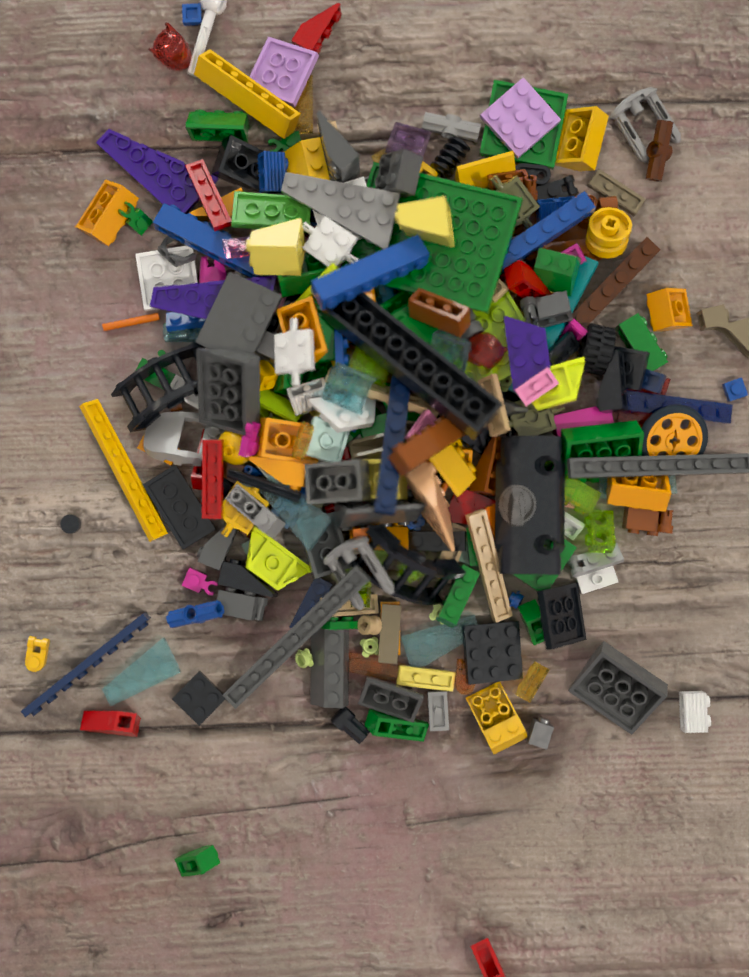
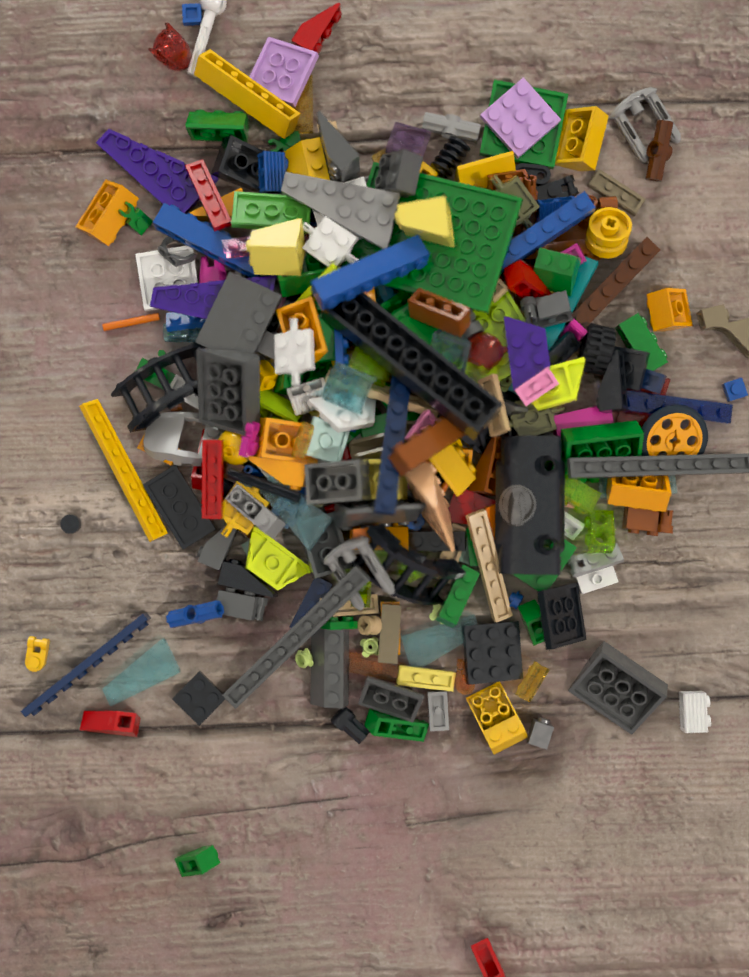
dark pink plate [182,568,219,595] -> none

